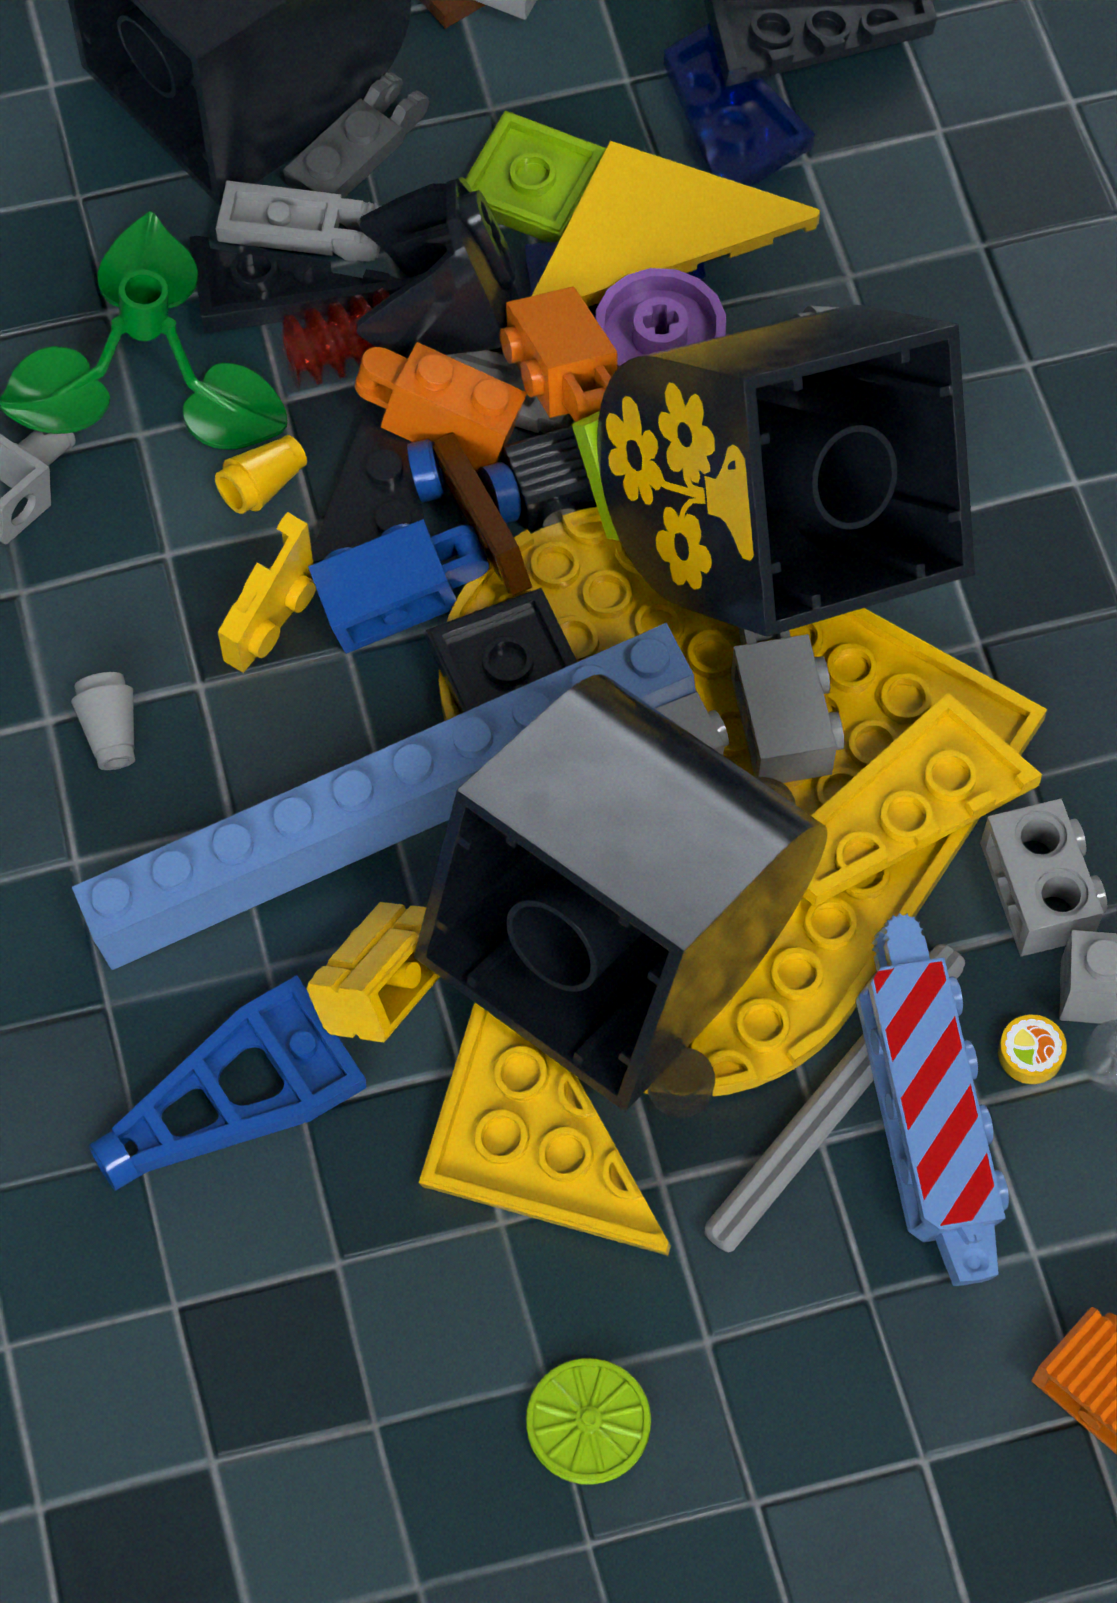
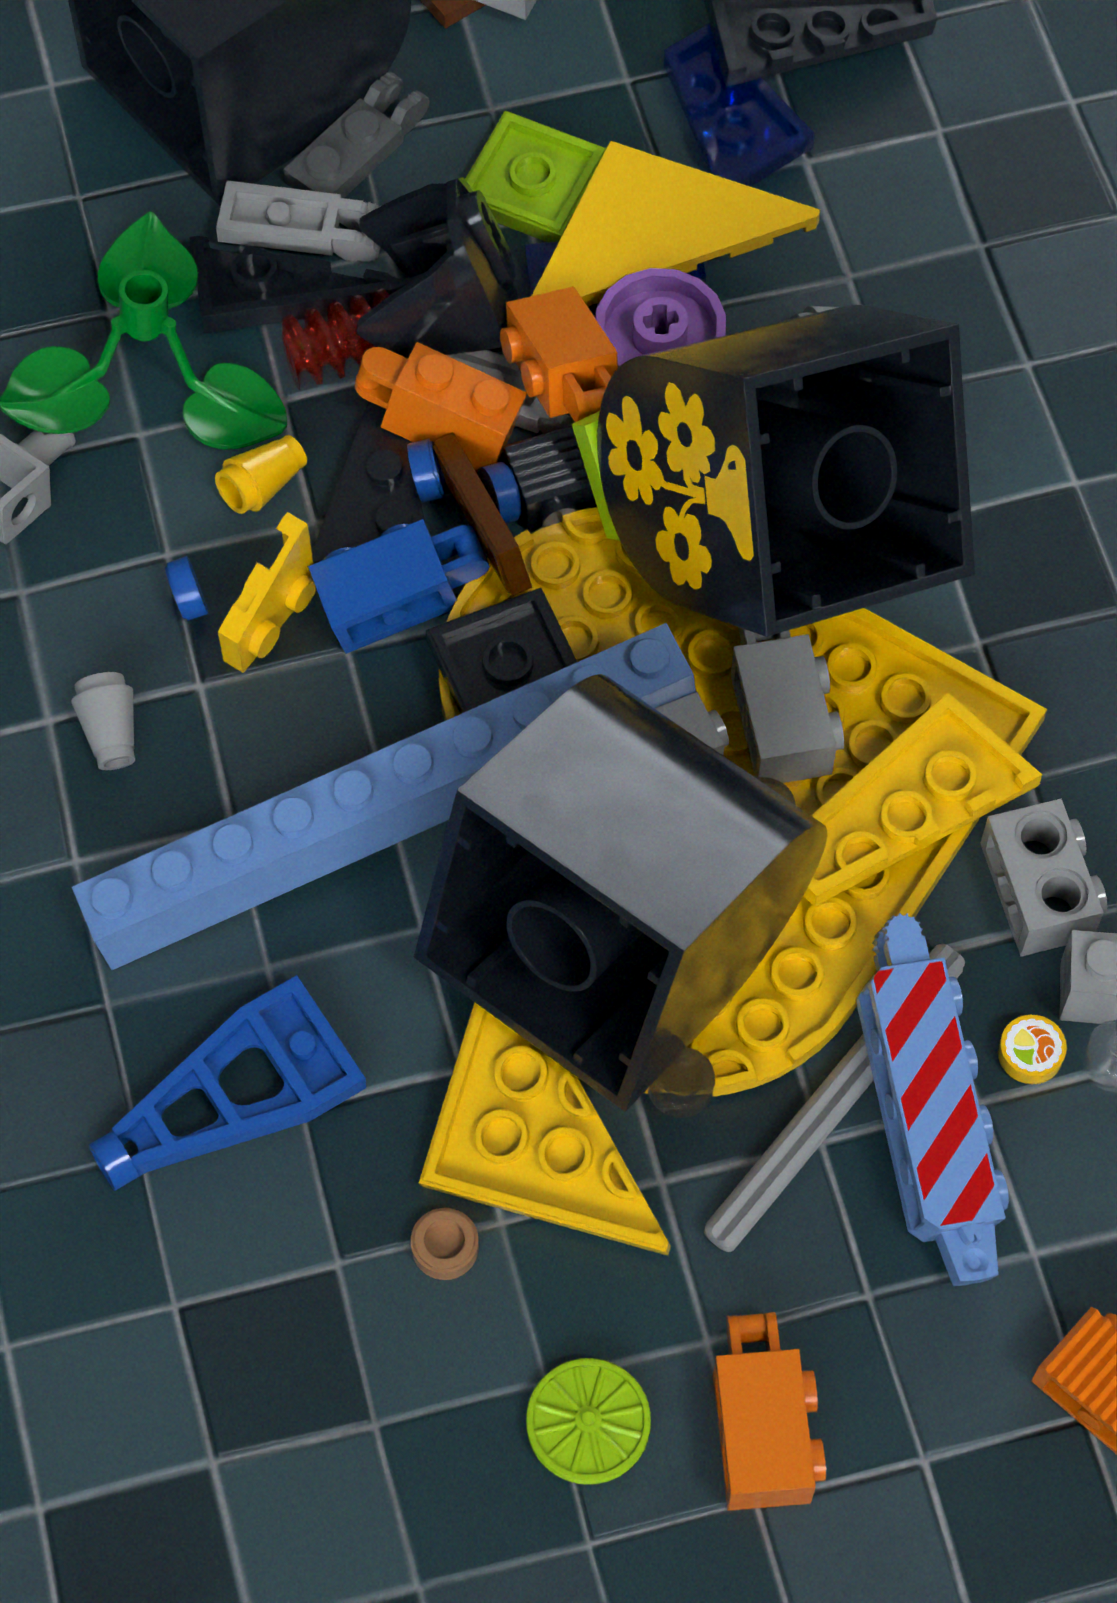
yellow brick [306,902,440,1043] -> none
none -> blue tile [165,556,209,621]
none -> medium nougat tile [411,1208,479,1280]
none -> orange brick [713,1312,826,1511]

